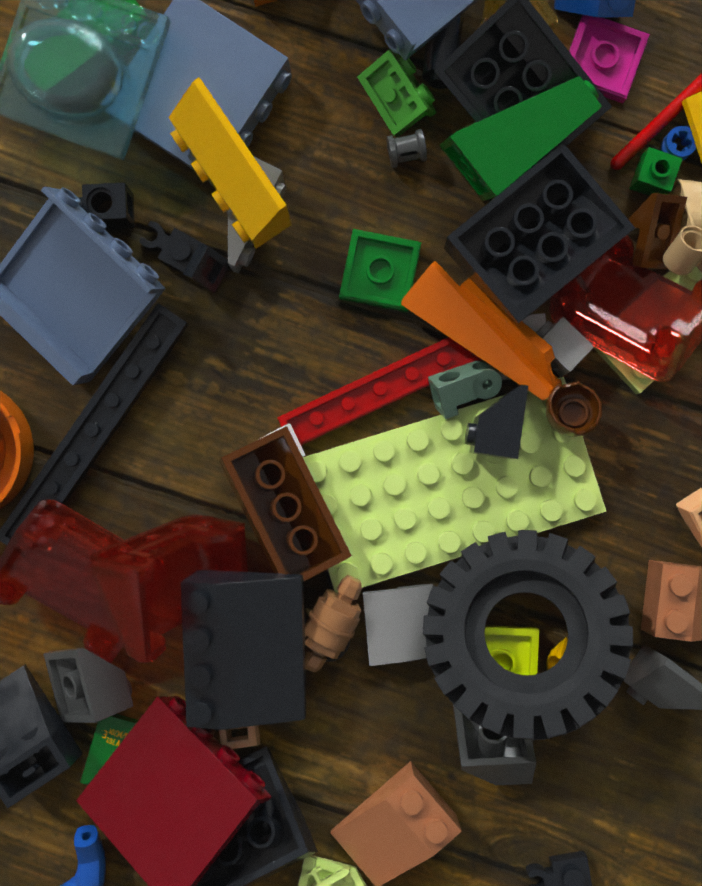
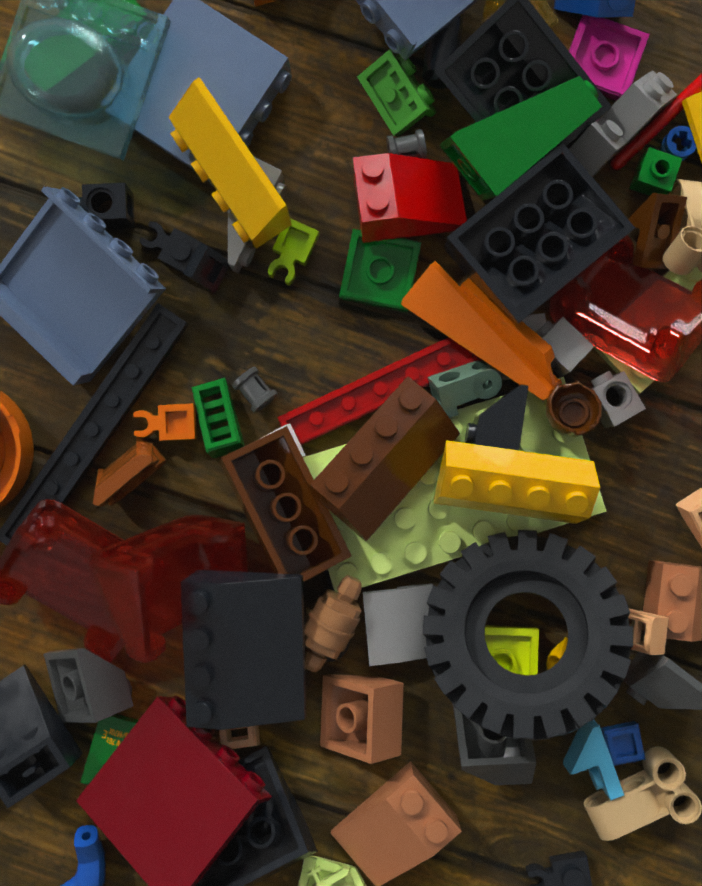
none -> dark orange slope [93,437,167,507]
none -> orange plate [133,403,197,441]
none -> green slope [191,378,245,458]
none -> dark grey bush [232,366,278,414]
none -> lime plate [268,218,320,286]
none -> reddish brown slope [310,376,460,542]
none -> nougat slope [320,674,404,764]
none -> red slope [353,153,467,243]
none -> yellow slope [434,440,600,524]
none -> medium azure slope [563,719,624,800]
none -> light grey arch [569,70,677,177]
none -> tan piece [584,746,702,841]
none -> light grey brick [591,370,646,428]
none -> blue tile [601,721,646,766]
none -> light nougat slope [628,608,669,655]

